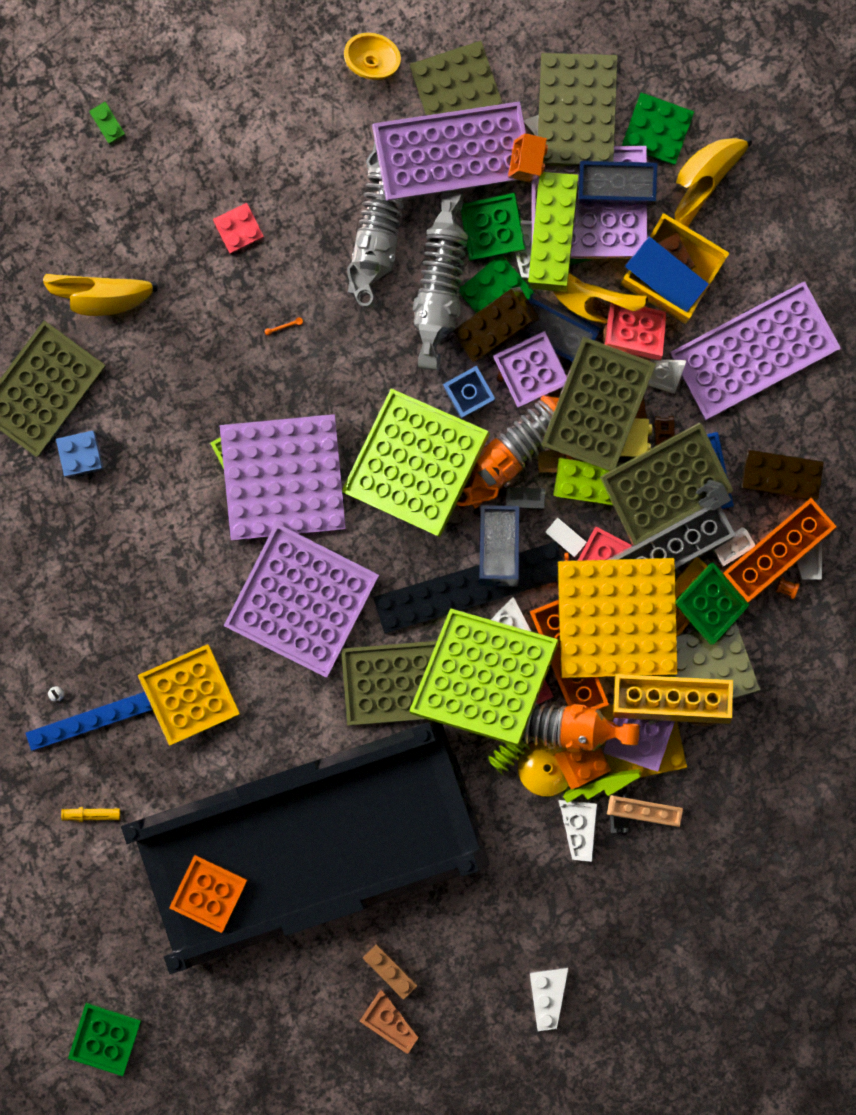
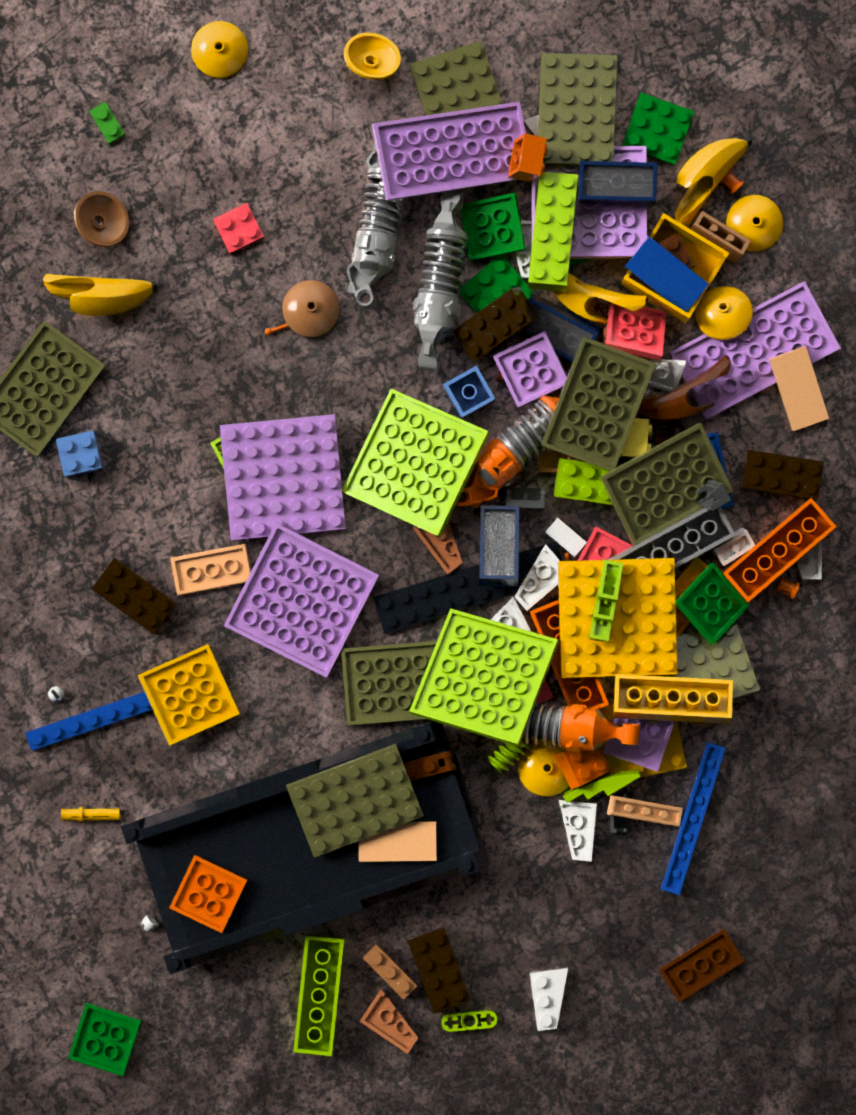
none -> medium nougat dish [74,191,129,247]
none -> dark brown brick [91,558,178,635]
none -> white hinge [141,915,159,932]
none -> light nougat tile [170,544,251,596]
none -> yellow dish [191,21,248,78]
none -> medium nougat dish [283,280,340,337]
none -> olive plate [286,744,423,858]
none -> lime brick [293,934,345,1056]
none -> light nougat tile [359,821,437,862]
none -> reddish brown plate [404,750,456,781]
none -> dark brown brick [407,925,470,1014]
none -> nougat wing [413,520,463,575]
none -> lime beam [442,1010,497,1032]
none -> white wing [514,544,560,611]
none -> lime slope [589,559,623,643]
none -> reddish brown piece [637,354,731,422]
none -> reddish brown plate [658,928,745,1002]
none -> blue plate [661,742,726,895]
none -> medium nougat brick [690,211,751,265]
none -> yellow dish [695,286,753,340]
none -> orange bush [720,169,745,195]
none -> yellow dish [726,195,783,252]
none -> light nougat tile [769,346,829,431]

